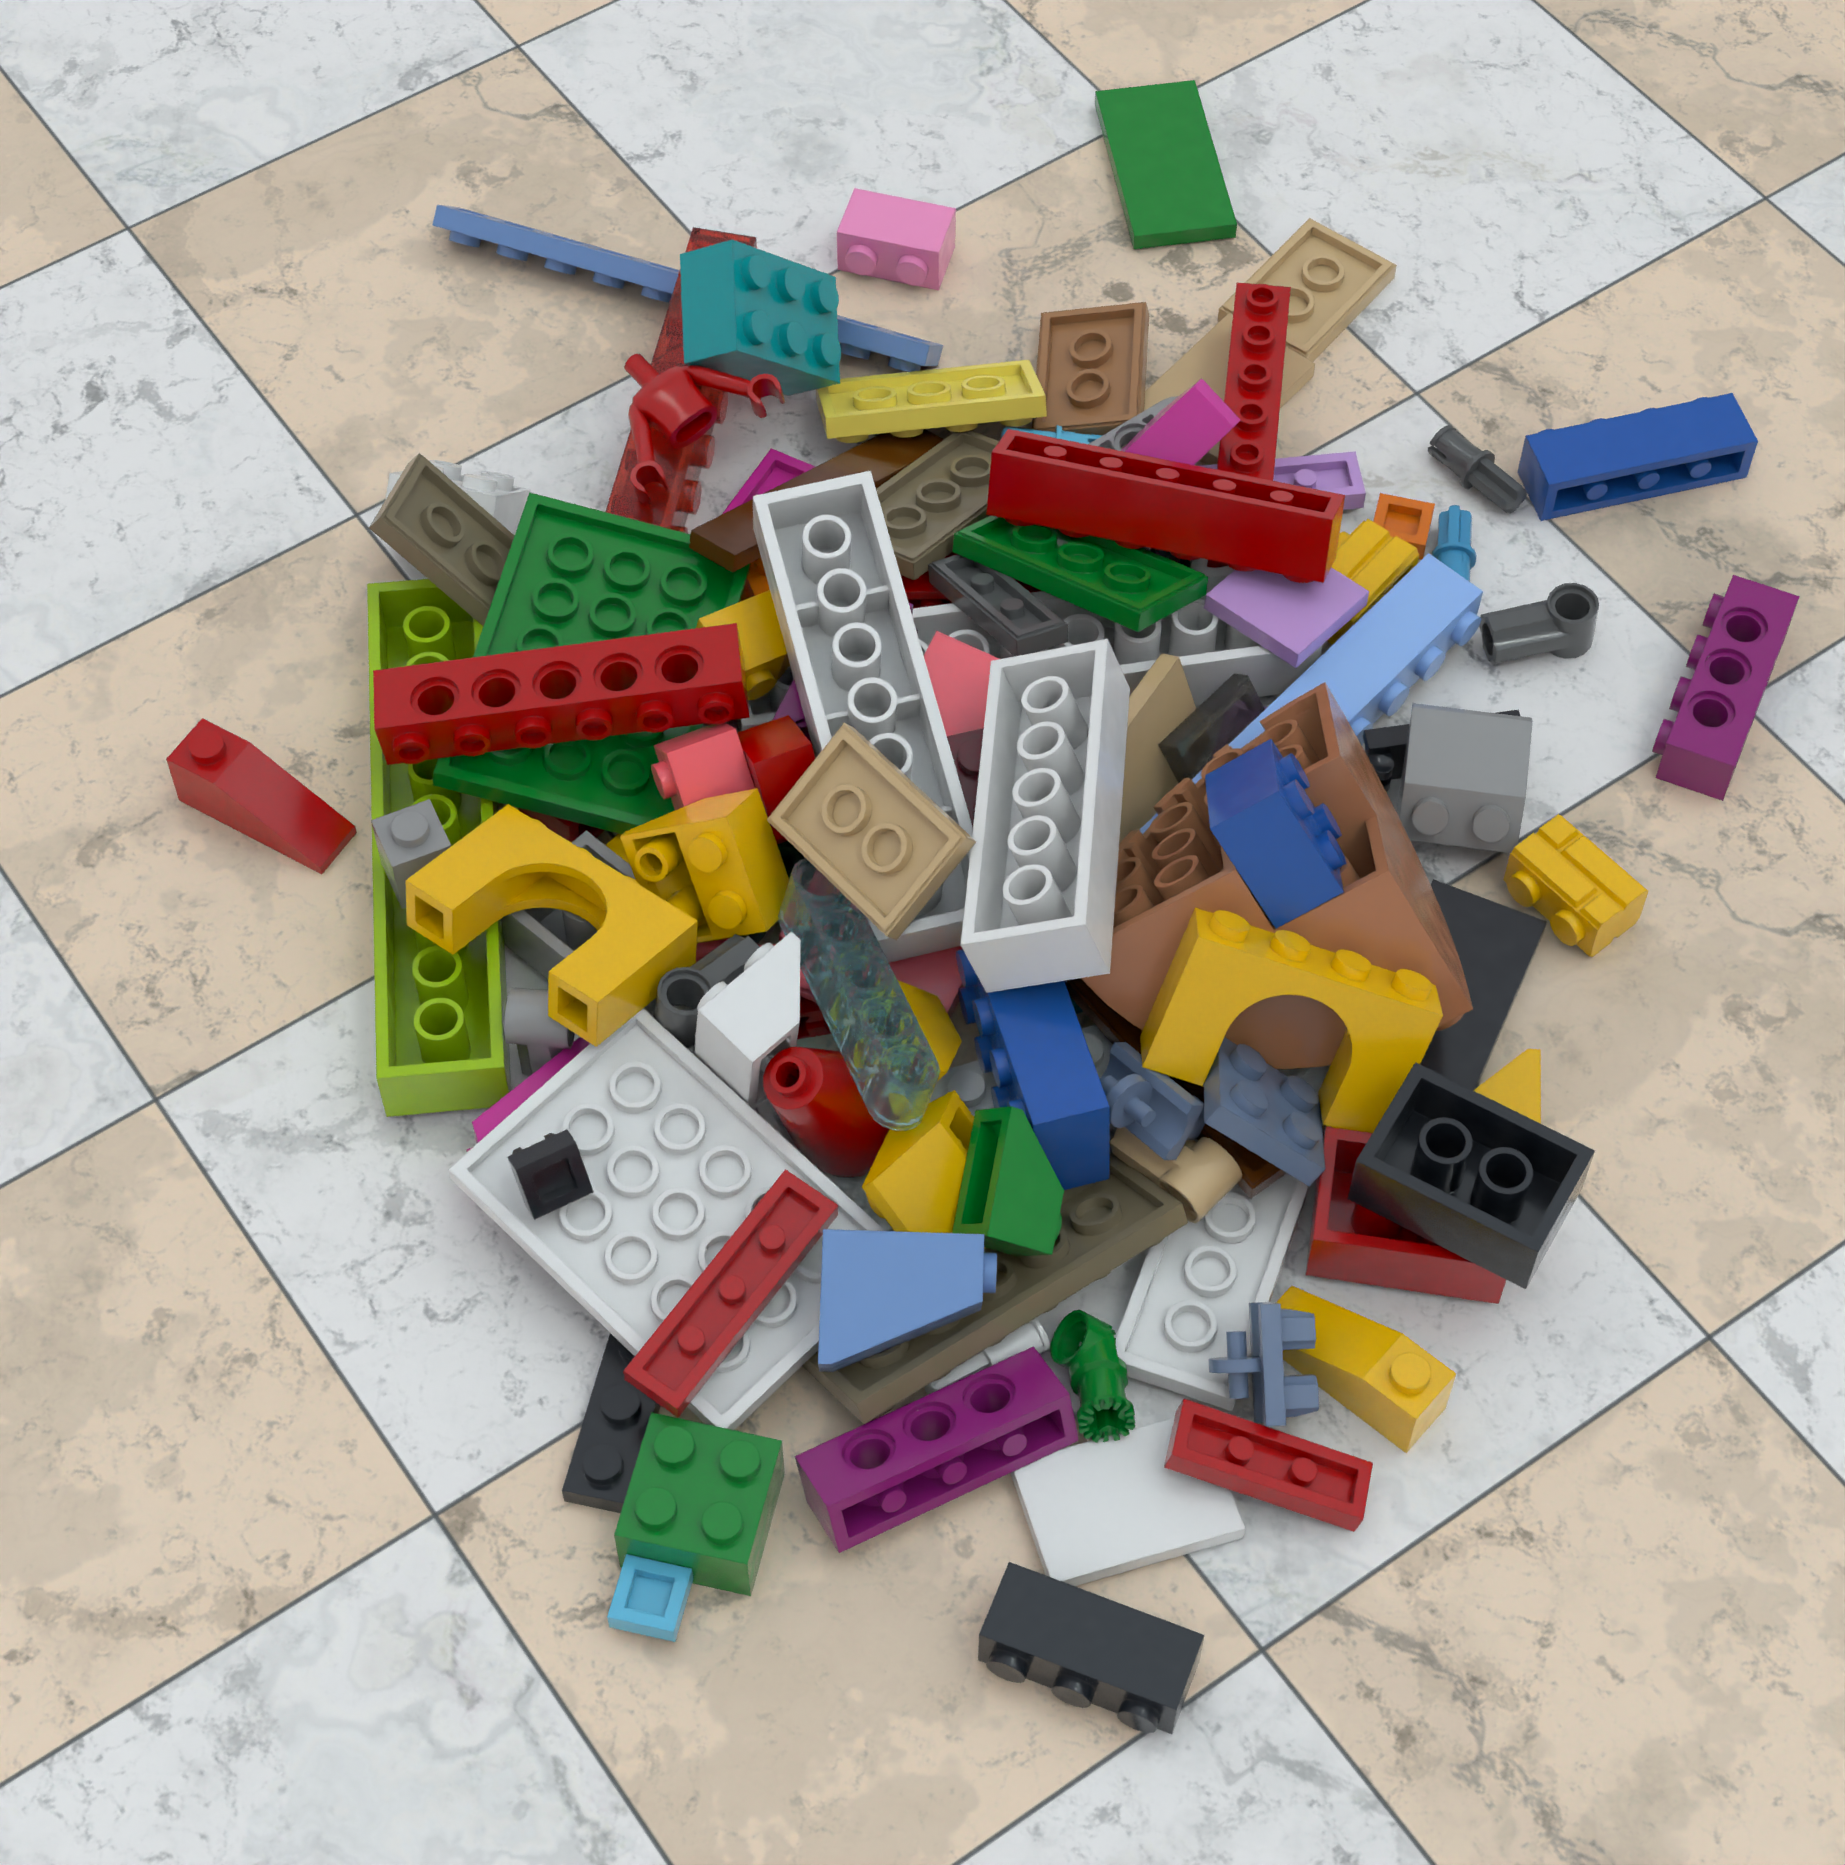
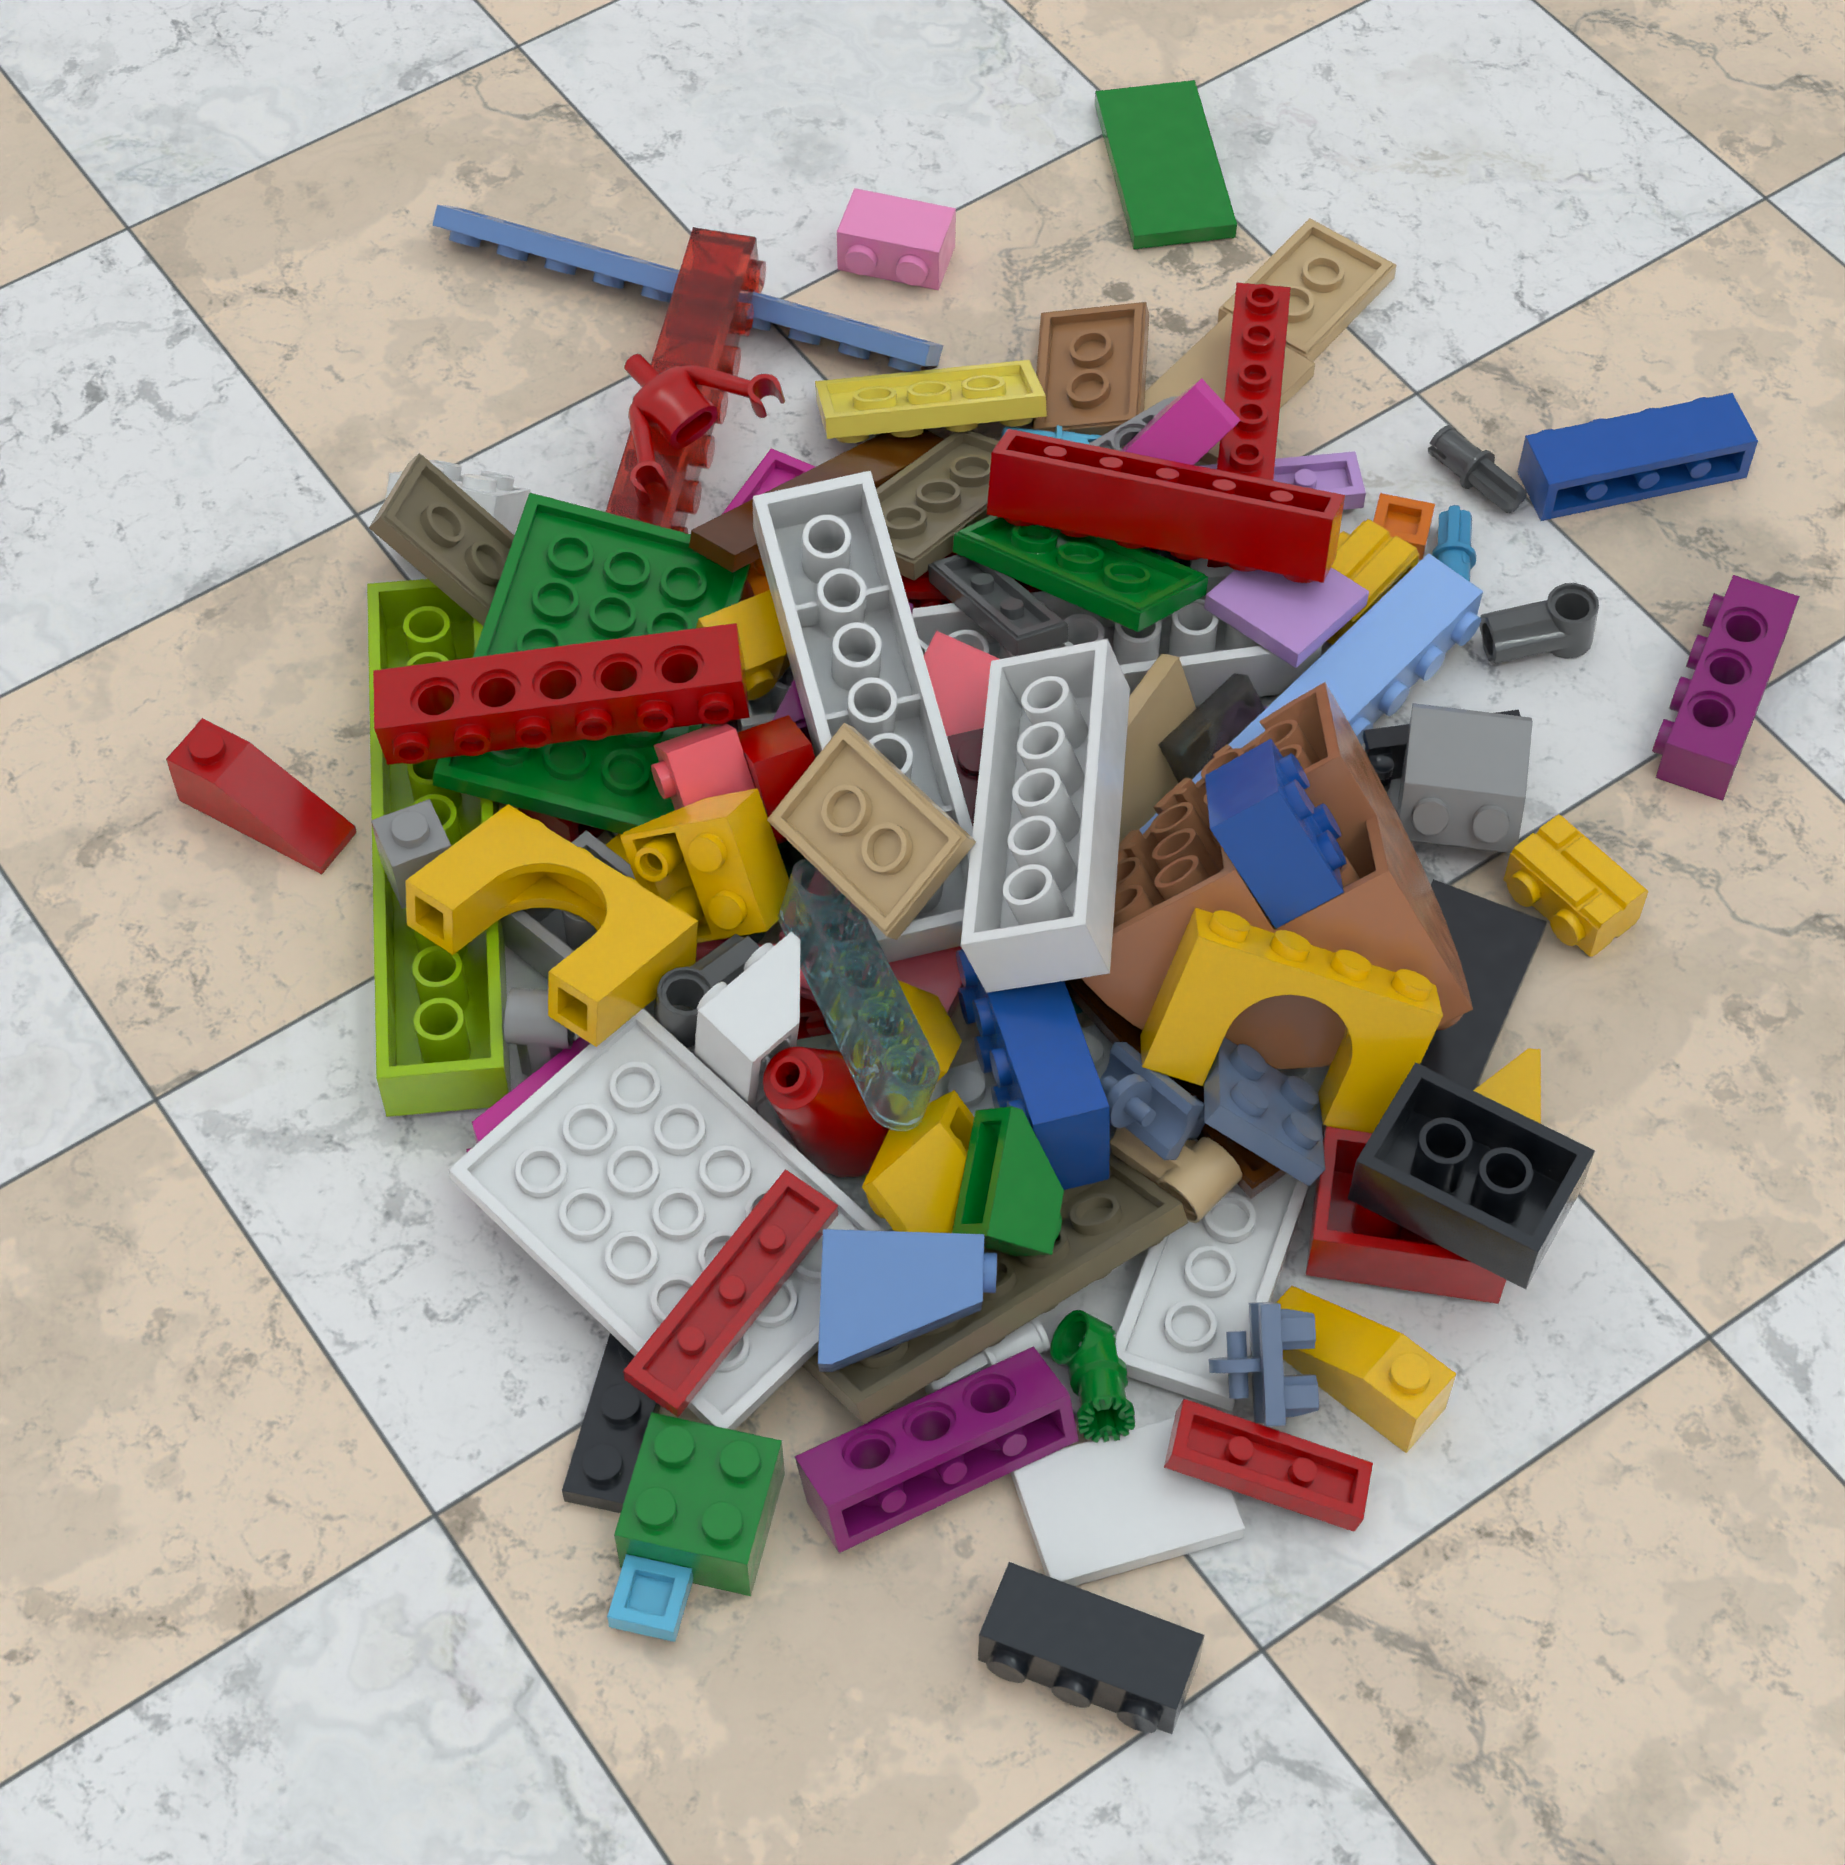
black tile [507,1129,594,1220] -> none
teal brick [680,239,841,396] -> none

